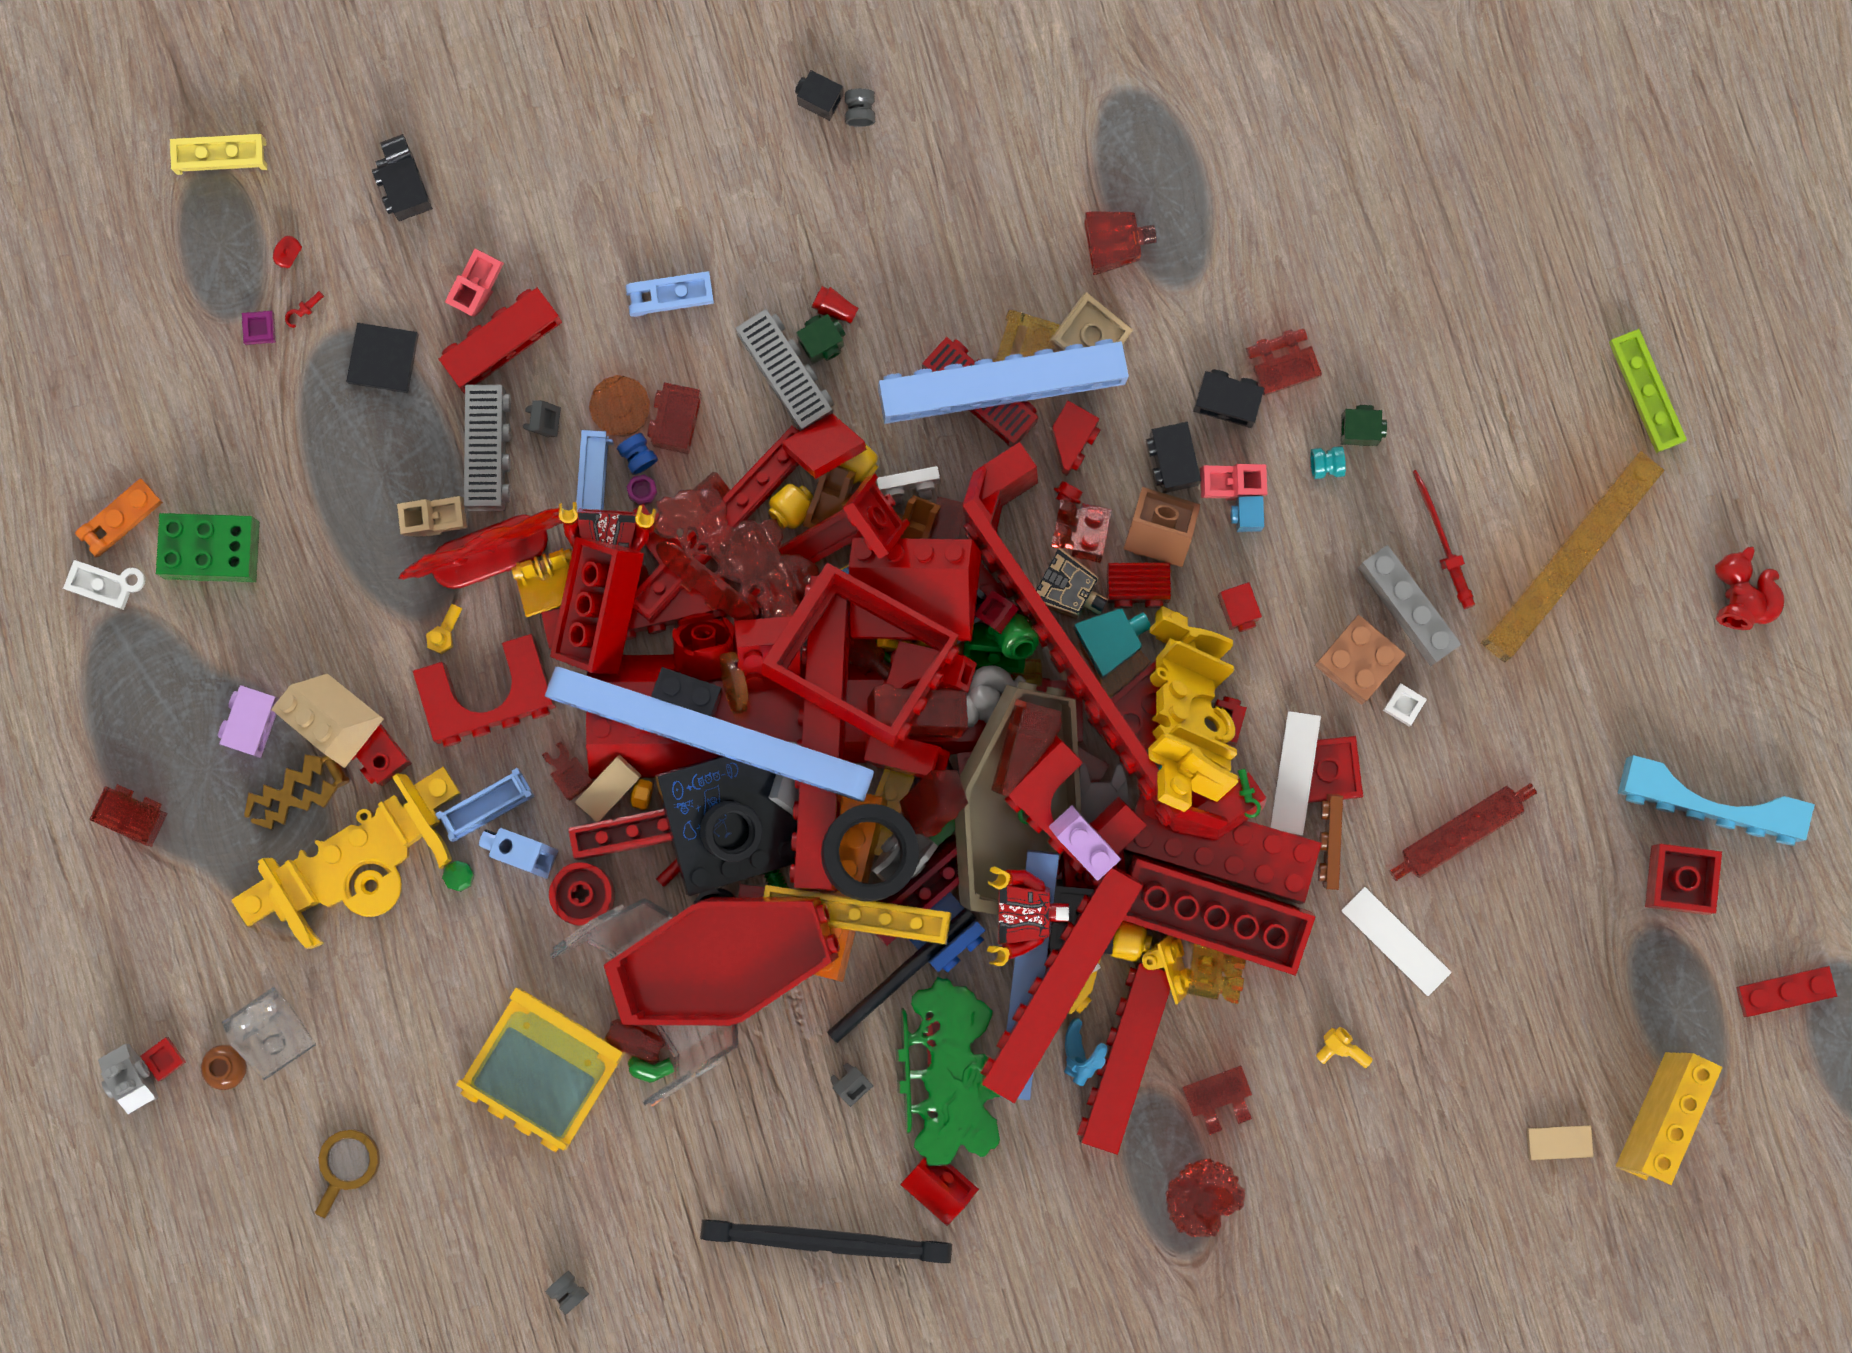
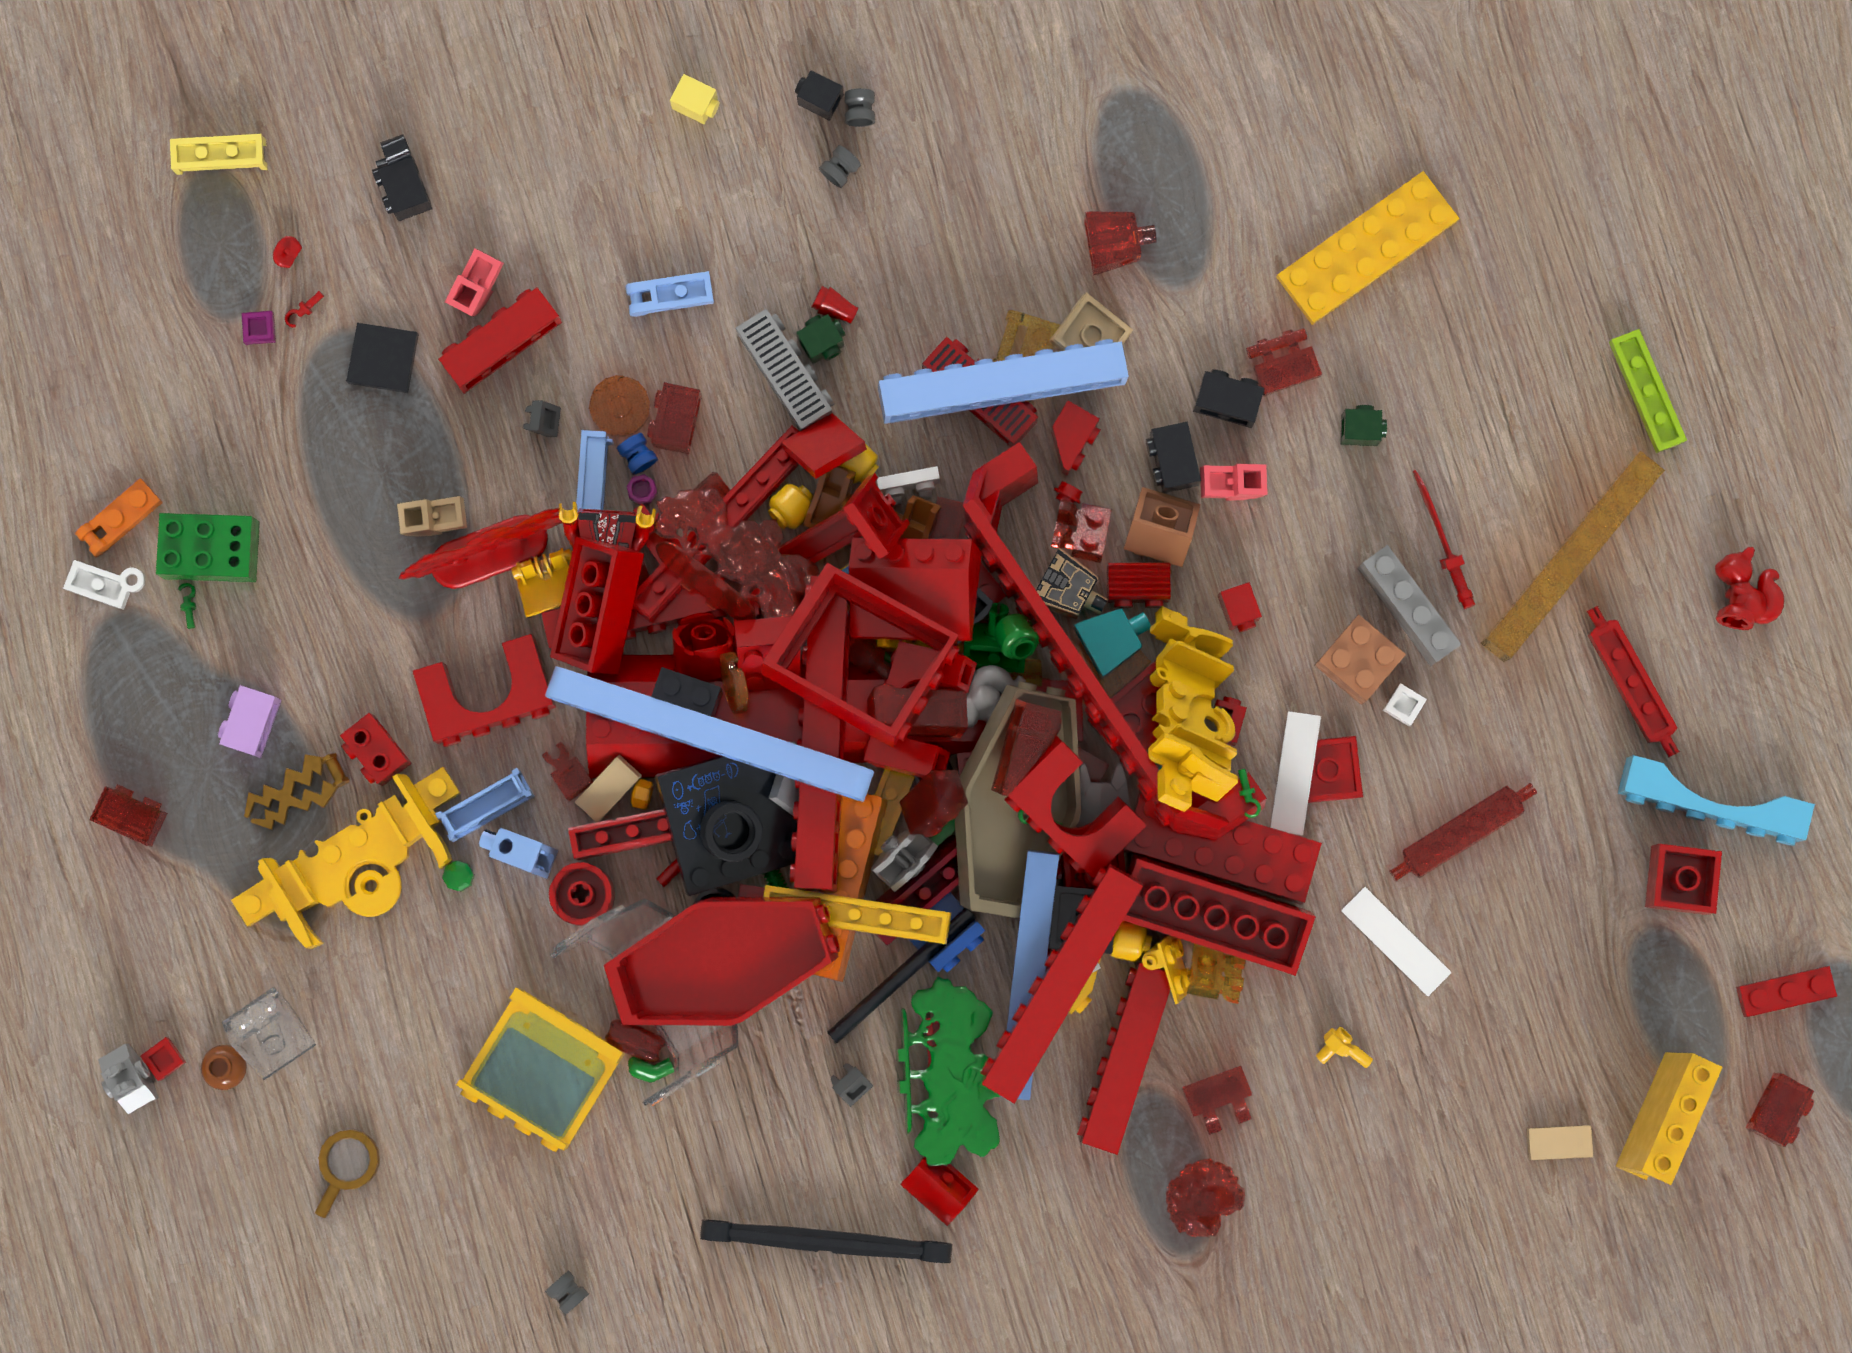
tan slope [271,674,384,768] -> none
yellow piece [426,604,462,655] -> none
light grey brick [464,385,511,511] -> none
black tyre [821,804,919,901] -> none
dark red plate [975,590,1019,634] -> none
torso [987,866,1069,966] -> none
lavender brick [1049,805,1121,881] -> none
dark azure helmet [1064,1018,1107,1086] -> none
dark azure plate [1231,496,1264,532] -> none
teal wheel [1310,446,1346,479] -> none
dark orange plate [1318,794,1343,890] -> none
none -> green hand [178,583,196,629]
none -> light yellow brick [670,74,720,124]
none -> dark grey wheel [819,145,861,188]
none -> yellow plate [1276,171,1460,325]
none -> red plate [1586,606,1680,758]
none -> clear red brick [1746,1073,1814,1147]

